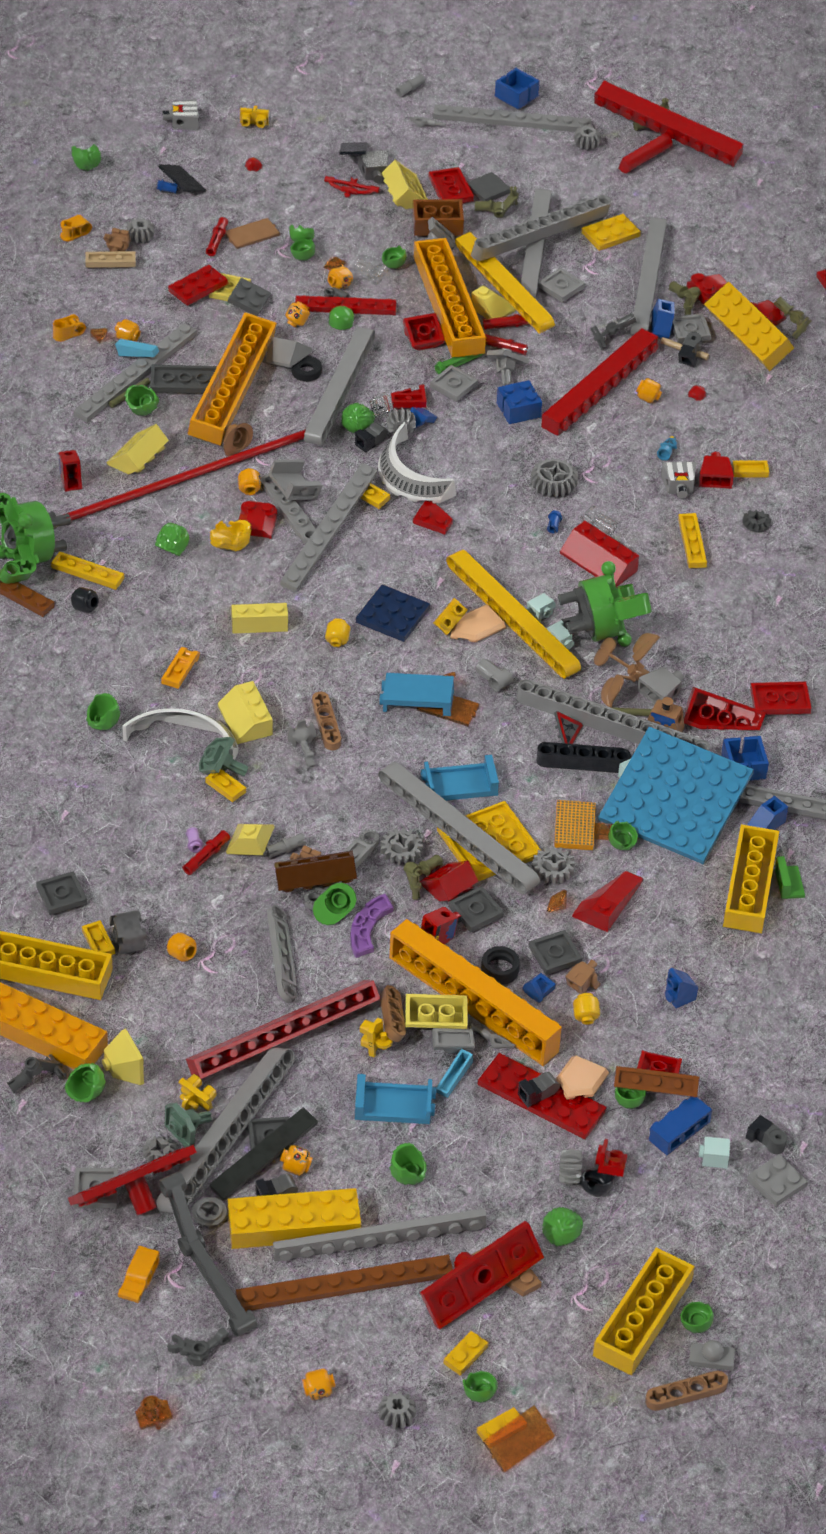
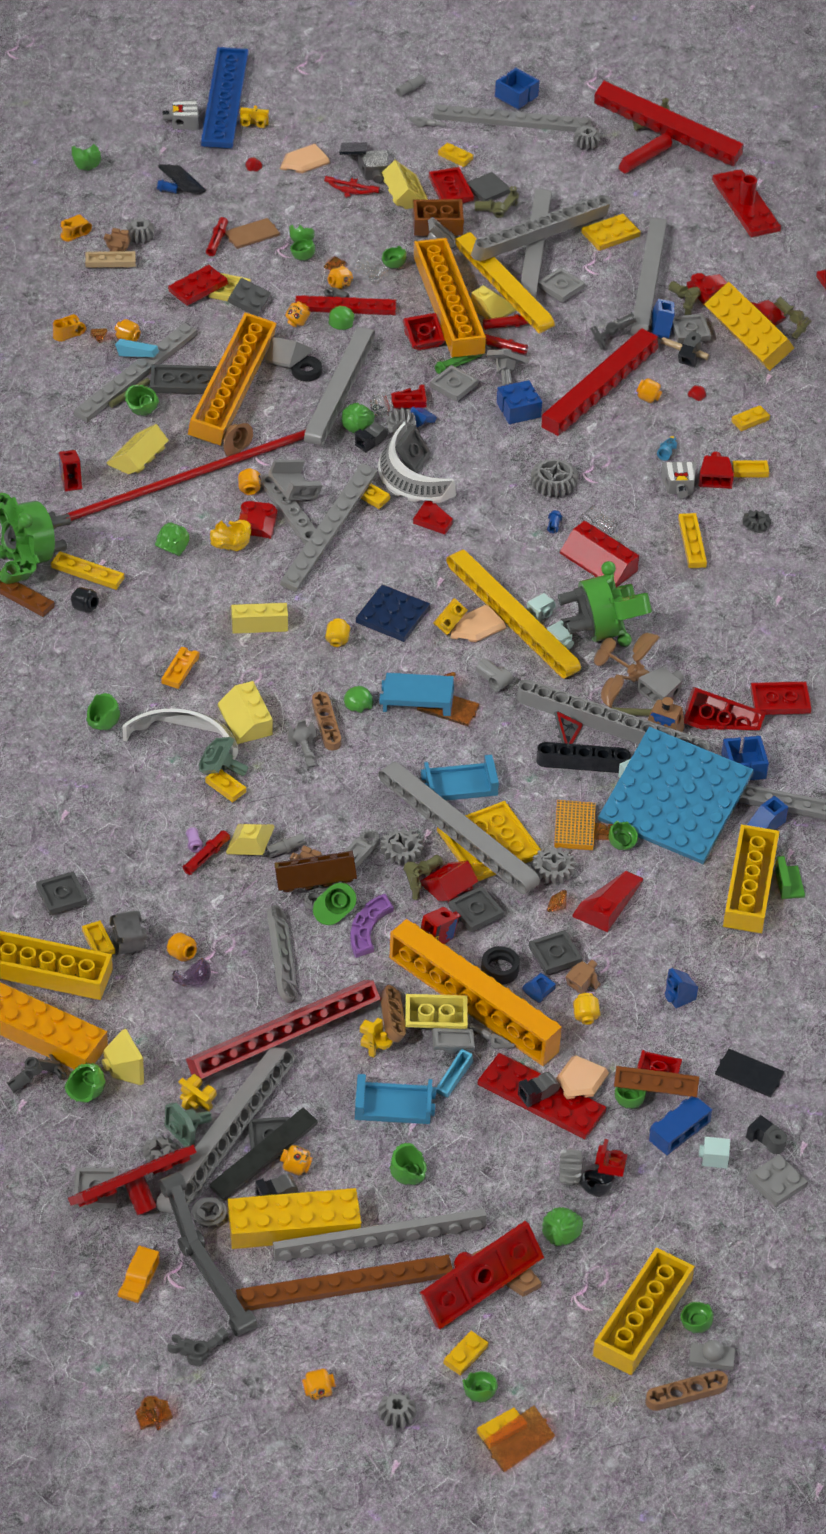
none -> clear purple piece [171,958,211,988]
none -> blue plate [201,47,248,149]
none -> light nougat tile [280,144,330,173]
none -> bright green hair [343,686,374,713]
none -> dark grey plate [395,425,431,473]
none -> yellow plate [438,142,473,167]
none -> red plate [712,169,781,238]
none -> black piece [715,1049,784,1098]
none -> yellow plate [731,405,770,431]

